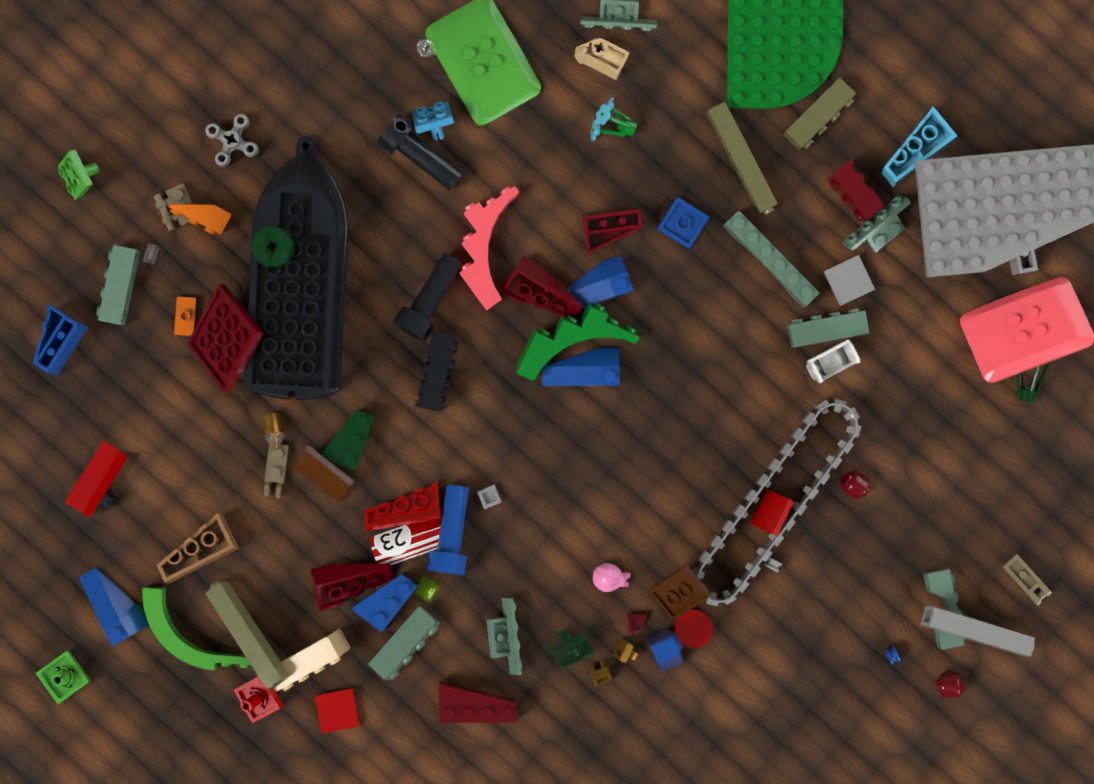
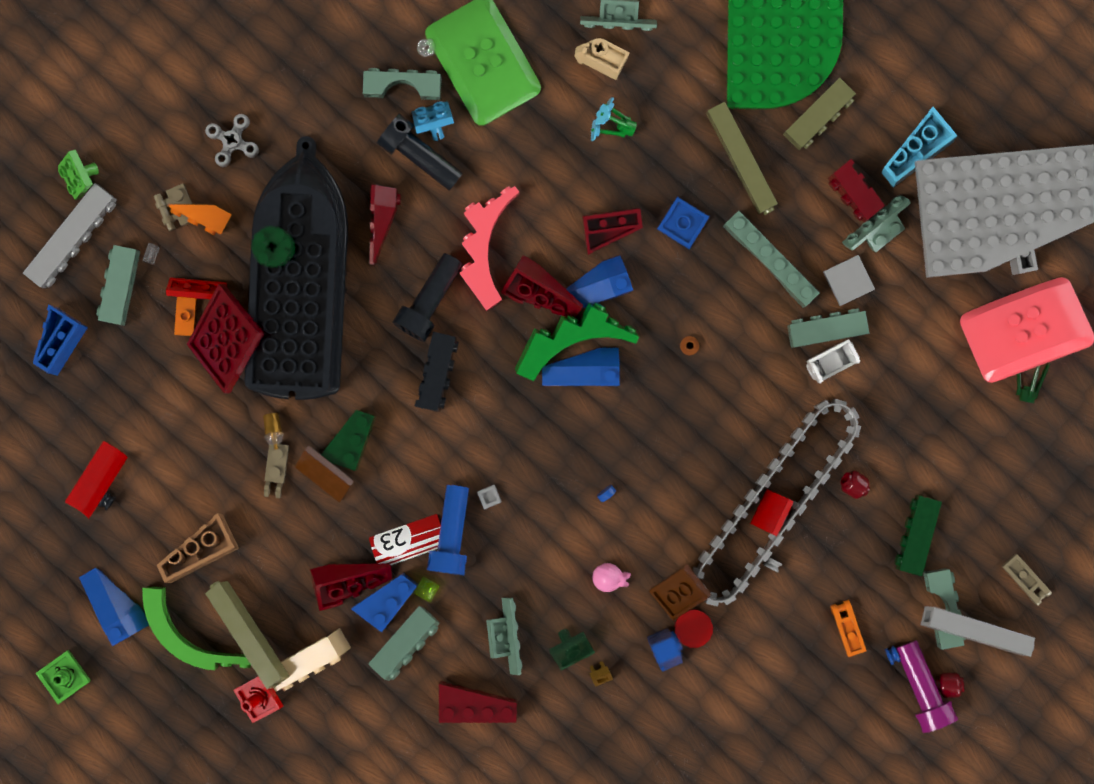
red tile [315,688,360,734] -> none
red wing [364,481,442,531] -> none
pearl gold tile [613,638,638,663] -> none
dark red tile [628,613,647,633] -> none
none -> light grey brick [23,183,117,289]
none -> red plate [166,278,227,300]
none -> sand green arch [363,68,442,100]
none -> dark red wedge [369,185,401,266]
none -> blue tile [597,485,616,502]
none -> dark orange plate [680,336,699,355]
none -> orange plate [830,599,866,657]
none -> dark green brick [895,495,942,576]
none -> magenta piece [896,640,959,733]

